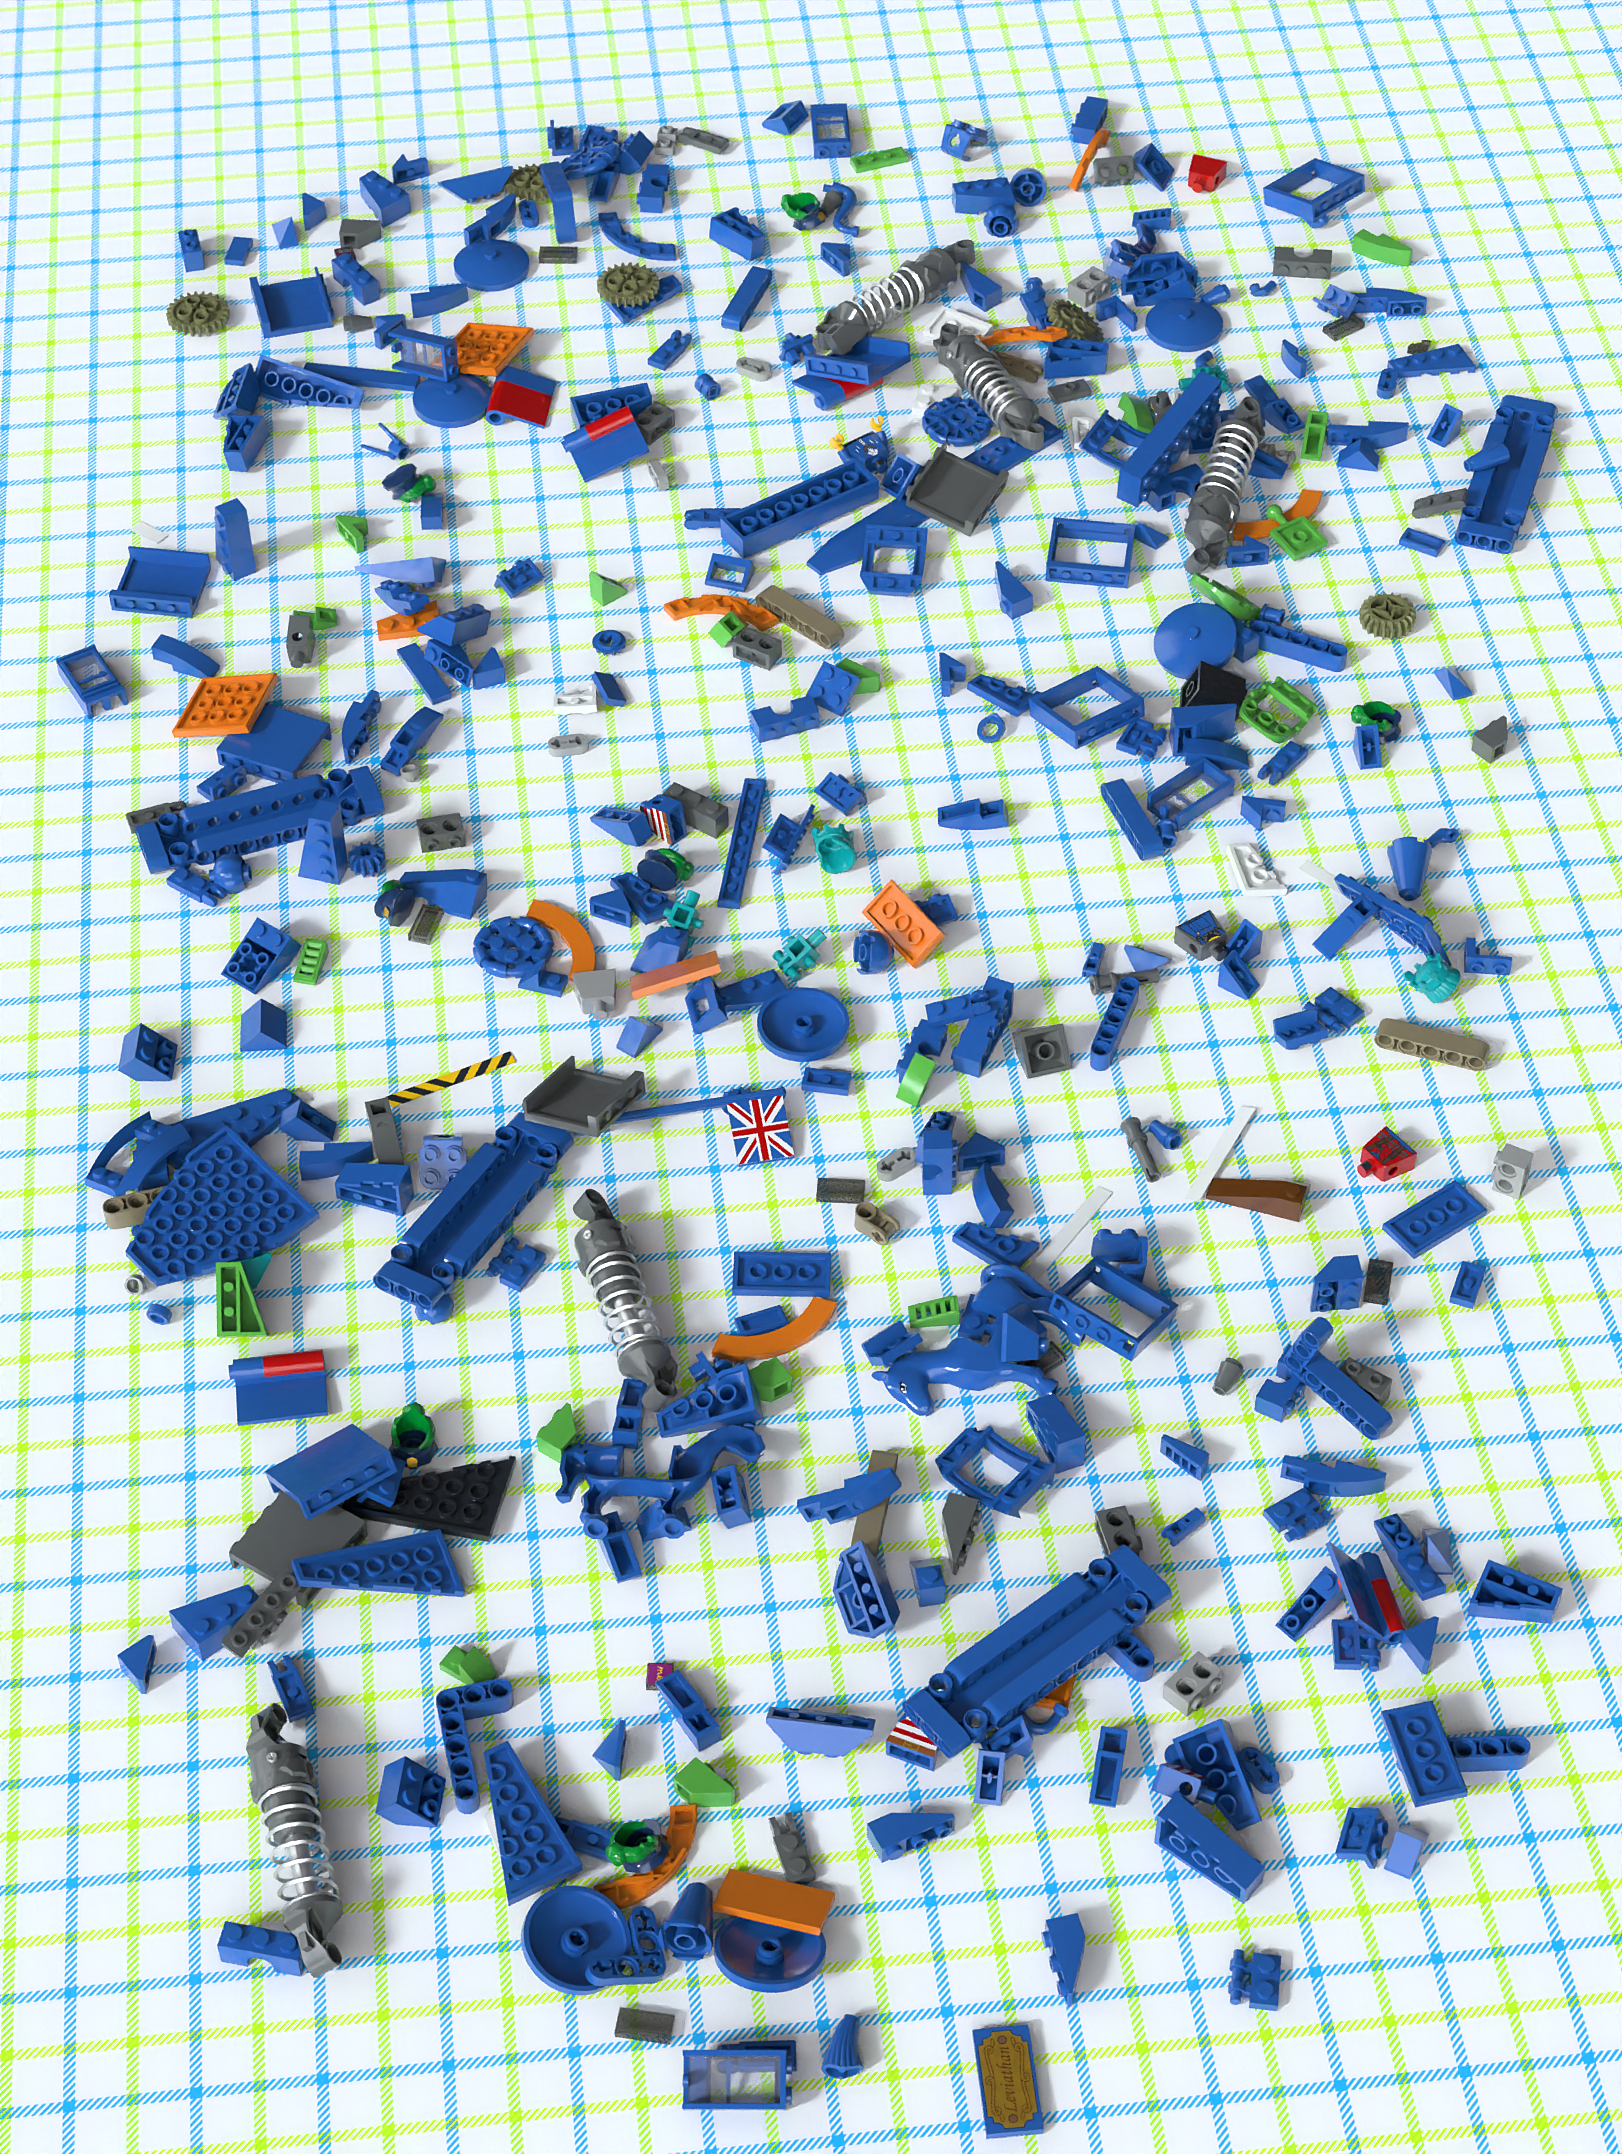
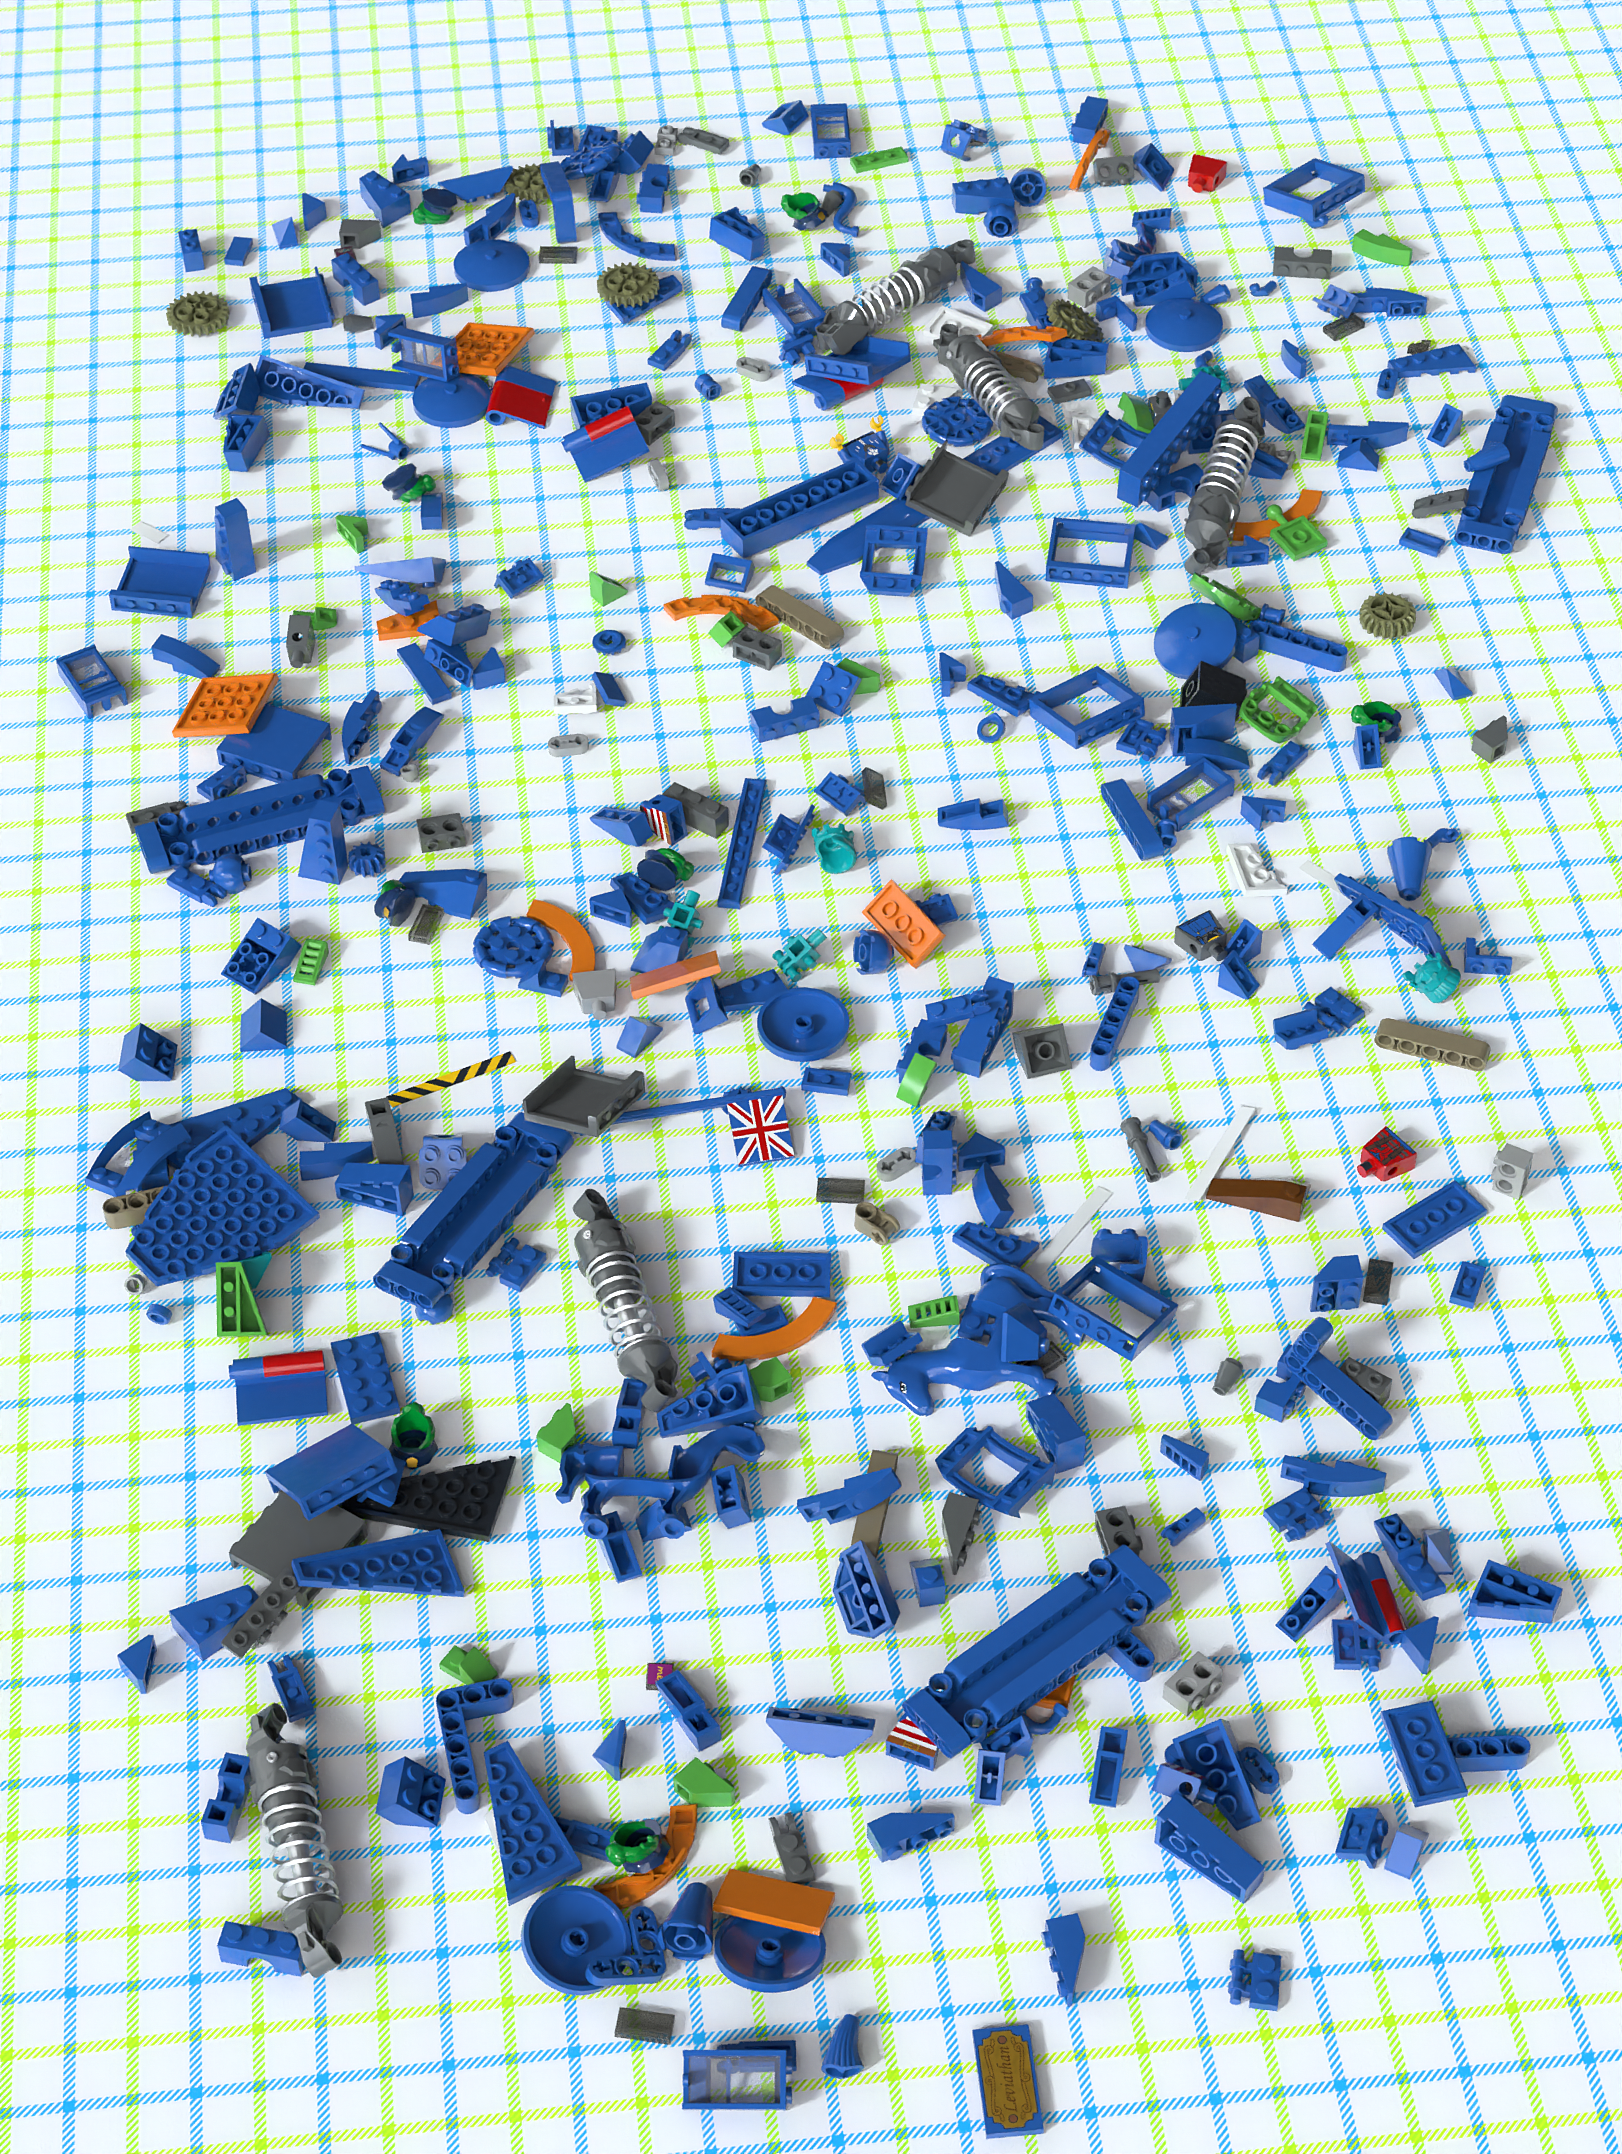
none -> blue arch [201,1752,252,1844]
none -> blue plate [330,1331,400,1424]
none -> dark blue piece [413,188,458,225]
none -> blue slope [713,1287,766,1328]
none -> dark grey cone [739,164,761,187]
none -> blue door [763,278,826,337]
none -> clear smoke tile [861,767,887,810]

